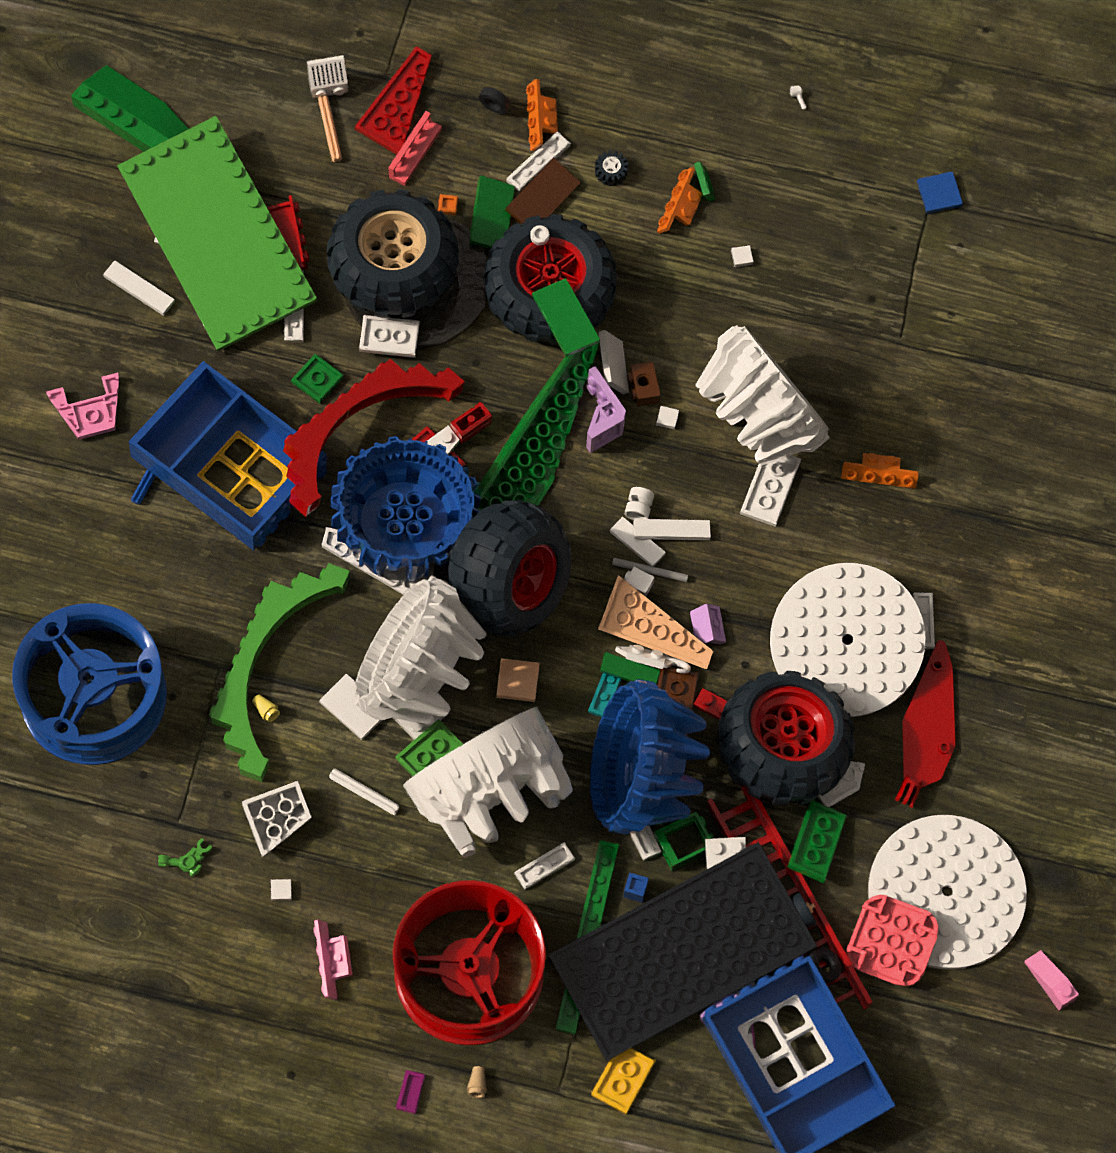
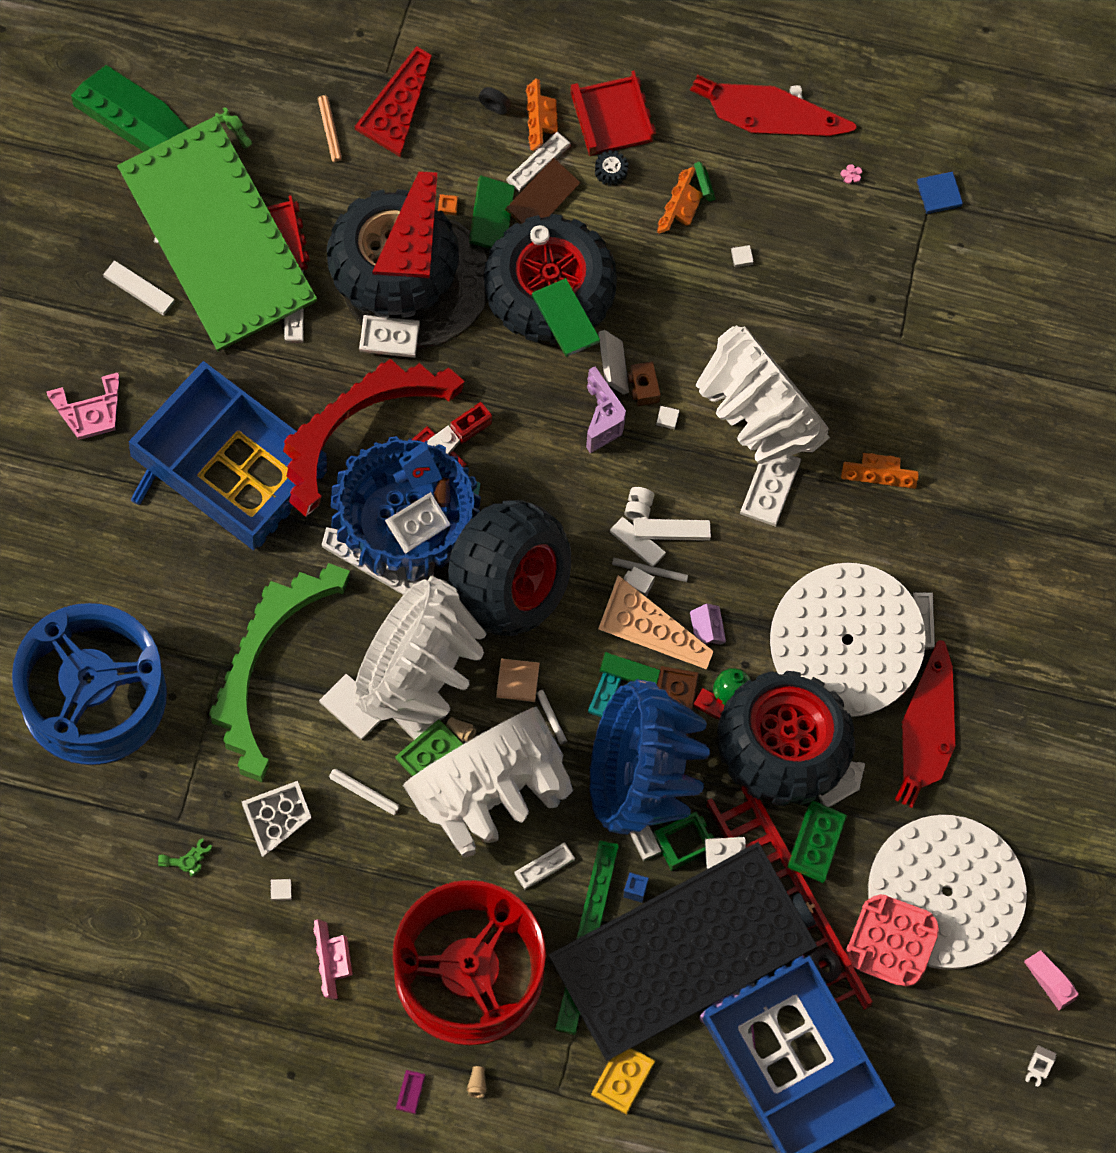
light yellow cone [252,694,280,722] -> none
green tile [291,354,344,404] -> none
white slope [307,55,348,98] -> none
coral fence [389,111,442,186] -> none
green wedge [474,343,599,511] -> none
white plate [615,645,691,674] -> none
none -> bright green piece [215,108,252,149]
none -> red wing [373,171,438,278]
none -> white tile [385,492,451,553]
none -> blue torso [393,442,442,488]
none -> reddish brown cone [433,477,451,507]
none -> tan cone [446,717,476,742]
none -> white bar [536,690,567,744]
none -> red panel [571,71,656,156]
none -> red wing [690,75,856,136]
none -> green cylinder [713,668,751,705]
none -> bright pink plant [841,165,862,184]
none -> white brick [1026,1045,1056,1087]

